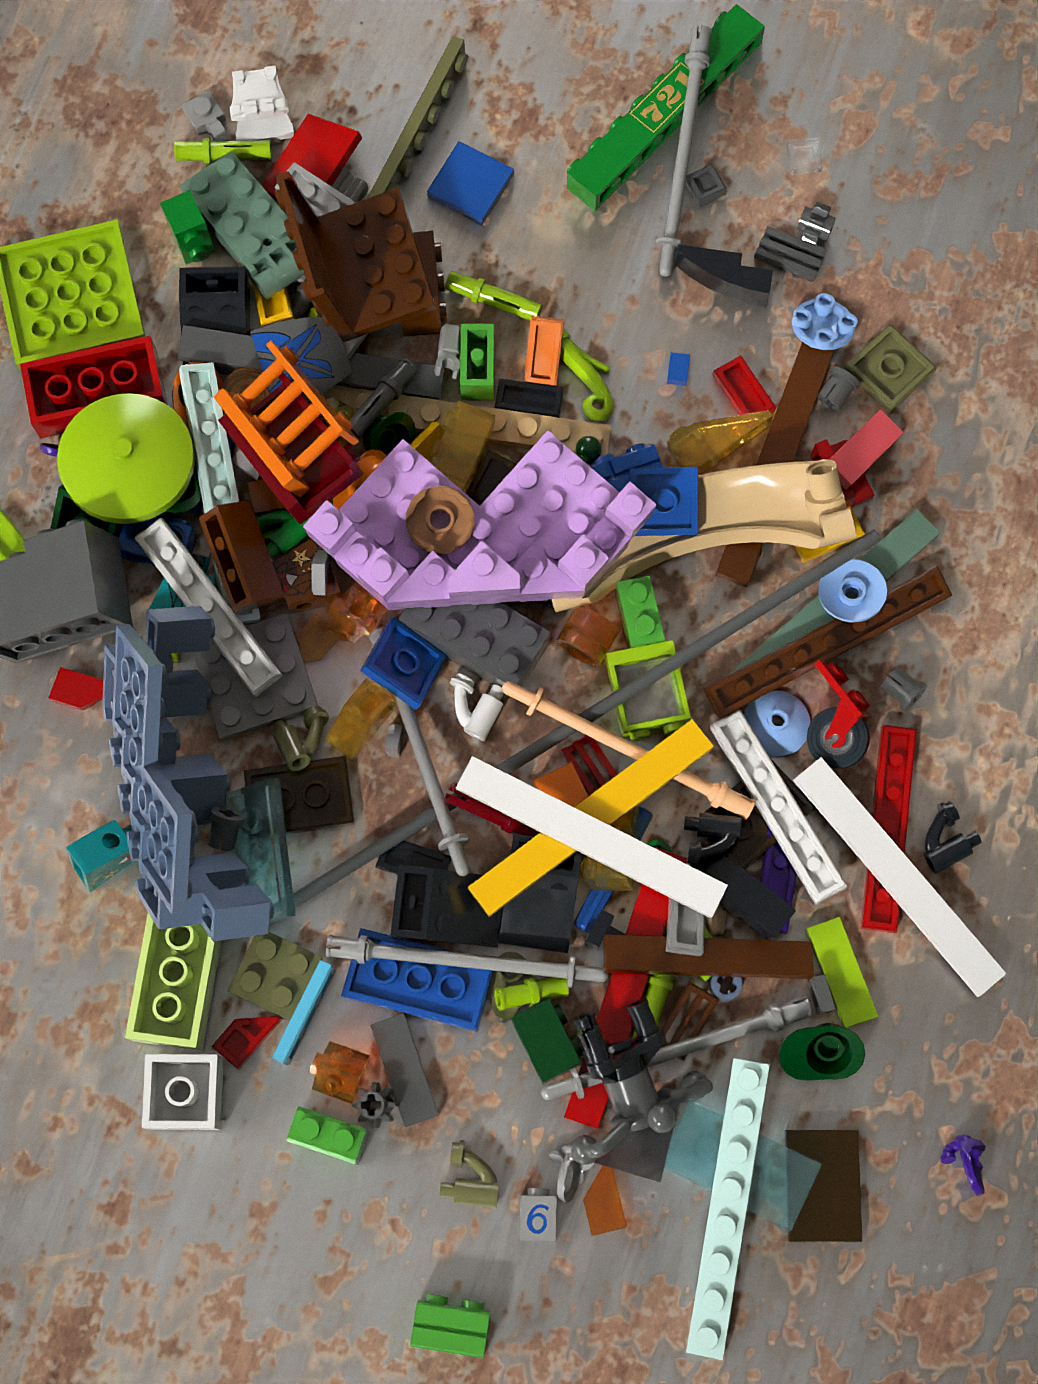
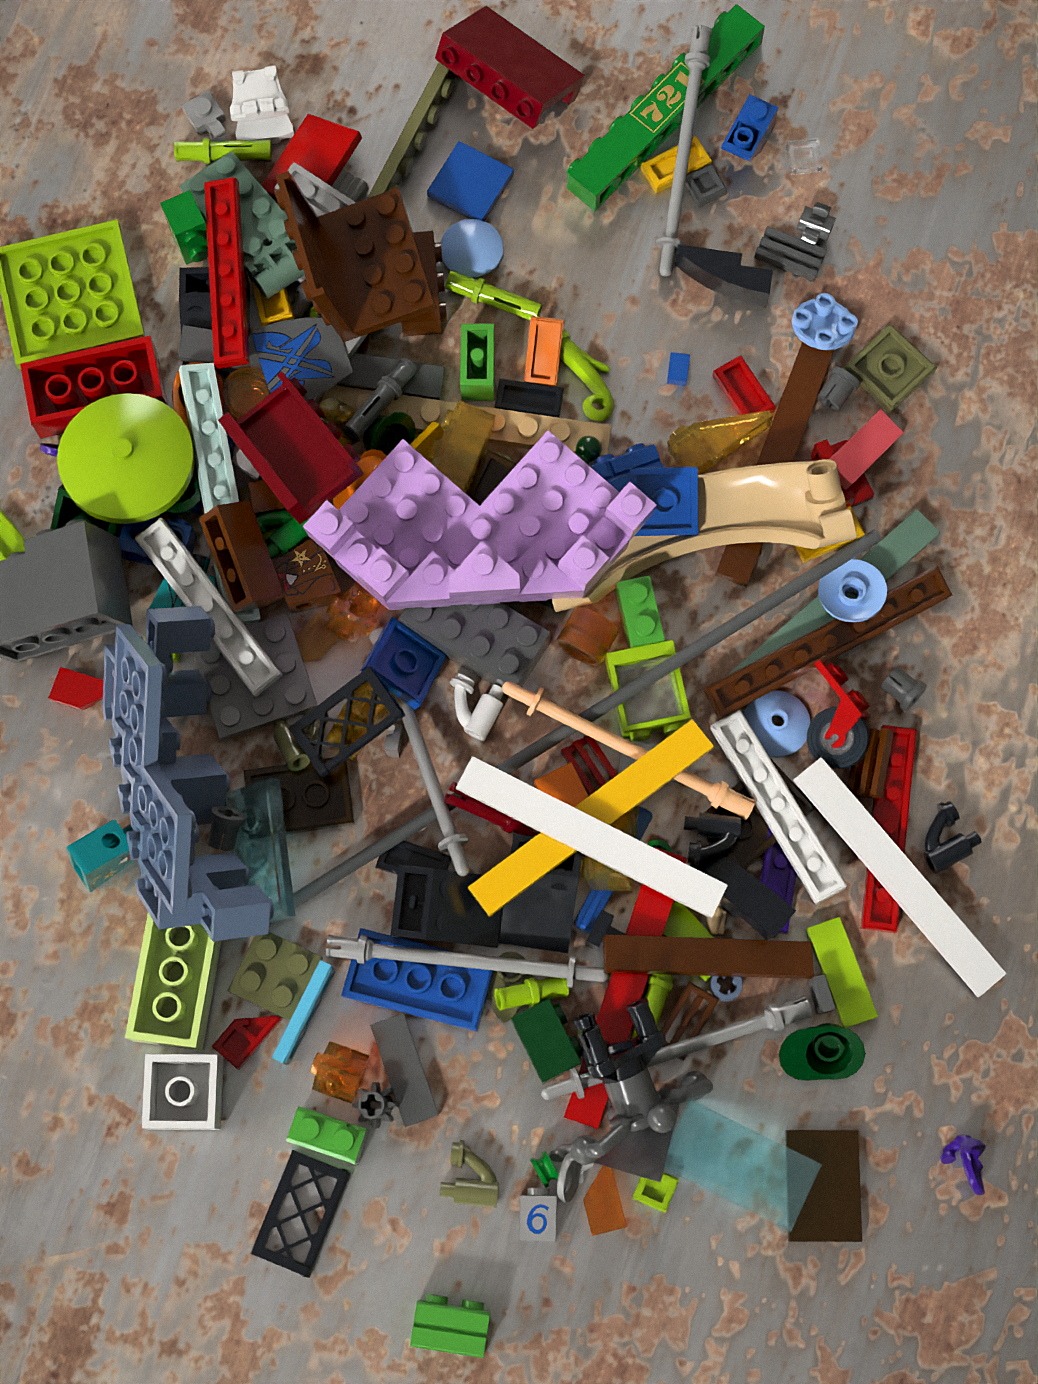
orange fence [214,340,359,498] -> none
light grey tile [311,550,329,595] -> none
medium nougat tile [406,486,474,555] -> none
light grey bar [434,324,461,379] -> none
light grey tile [666,898,705,956] -> none
light aqua plate [686,1058,770,1360] -> none
none -> red tile [204,177,250,369]
none -> black window [250,1150,351,1278]
none -> black window [288,666,405,778]
none -> dark red panel [435,6,585,129]
none -> light blue dish [440,219,503,279]
none -> green bush [529,1151,558,1188]
none -> lime tile [632,1172,679,1213]
none -> yellow tile [641,136,712,194]
none -> blue slope [721,94,778,162]
none -> reddish brown tile [847,728,894,798]

